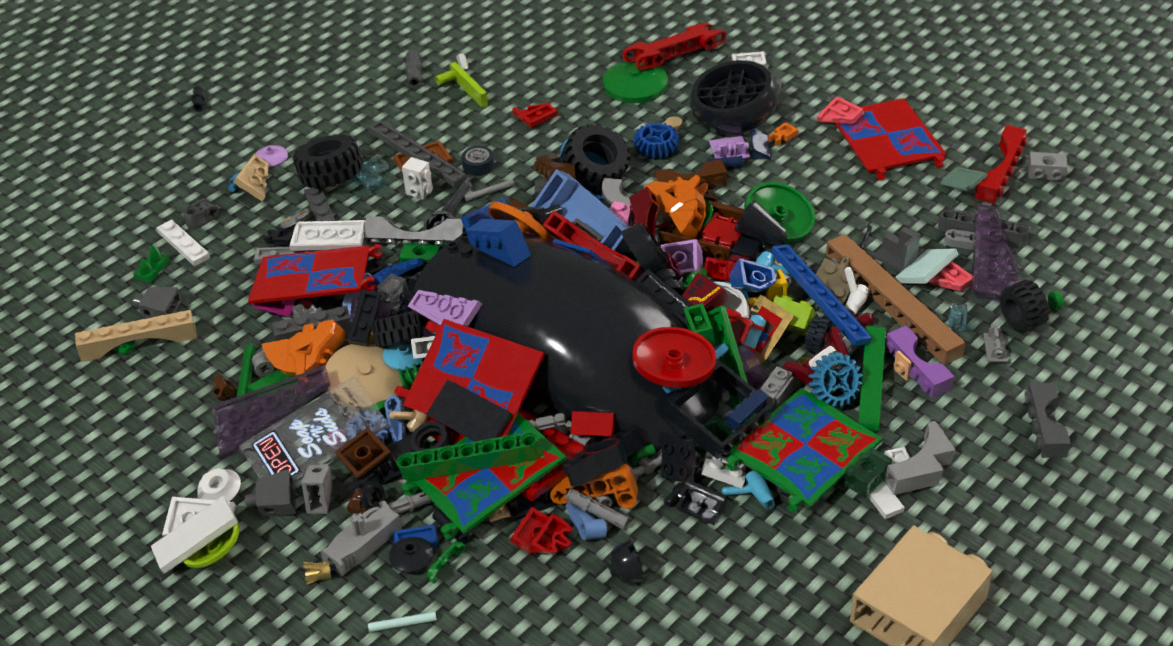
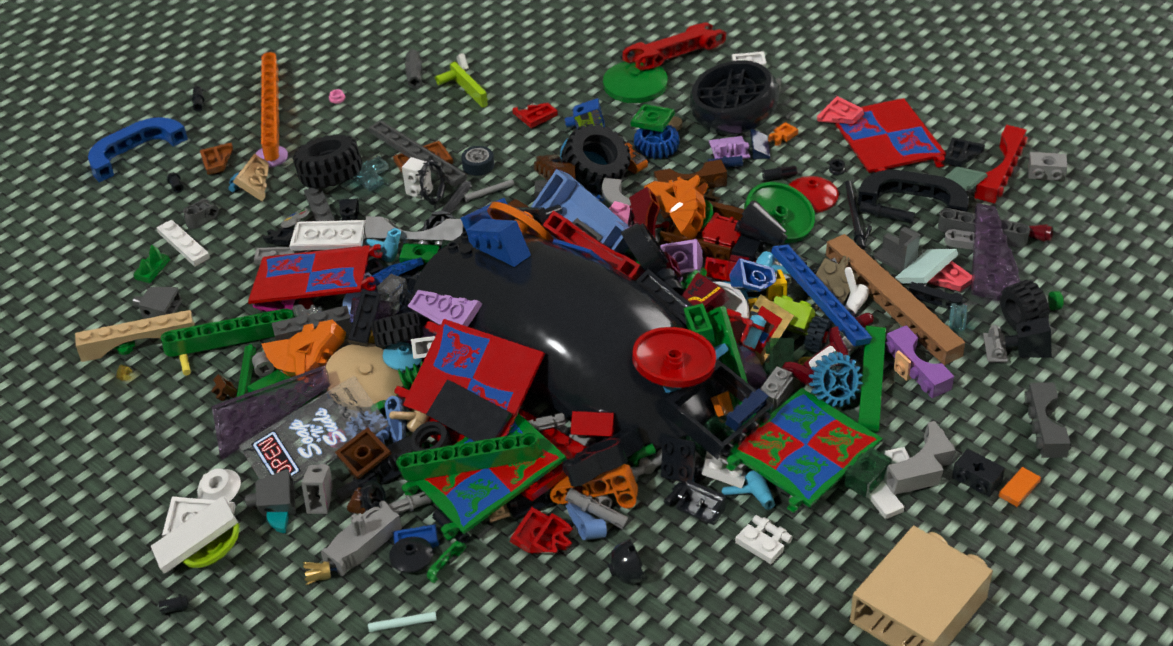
none -> blue arch [88,117,188,183]
none -> clear yellow hinge [116,364,133,381]
none -> black pin [159,594,189,615]
none -> green beam [161,309,294,357]
none -> black pin [167,172,184,193]
none -> light yellow piece [179,354,191,376]
none -> dark orange wing [200,143,233,175]
none -> orange beam [261,52,279,161]
none -> teal tile [266,512,289,533]
none -> bright pink plate [329,89,345,104]
none -> black piece [339,198,359,221]
none -> medium azure piece [365,228,401,262]
none -> black piece [416,156,447,209]
none -> blue torso [565,98,605,129]
none -> orange leg [625,142,648,174]
none -> green plate [630,104,675,132]
none -> orange tile [711,391,734,417]
none -> white plate [735,515,793,564]
none -> black axle [762,165,797,181]
none -> clear green bracket [765,338,794,377]
none -> red dish [789,176,839,213]
none -> black bush [829,159,845,175]
none -> black bar [845,180,865,250]
none -> black arch [857,170,969,212]
none -> black pin [859,201,915,224]
none -> black plate [909,282,963,312]
none -> black wing [944,137,985,167]
none -> black brick [952,448,1005,497]
none -> orange tile [999,467,1041,507]
none -> black torso [1004,317,1052,358]
none -> dark red cone [1029,224,1053,242]

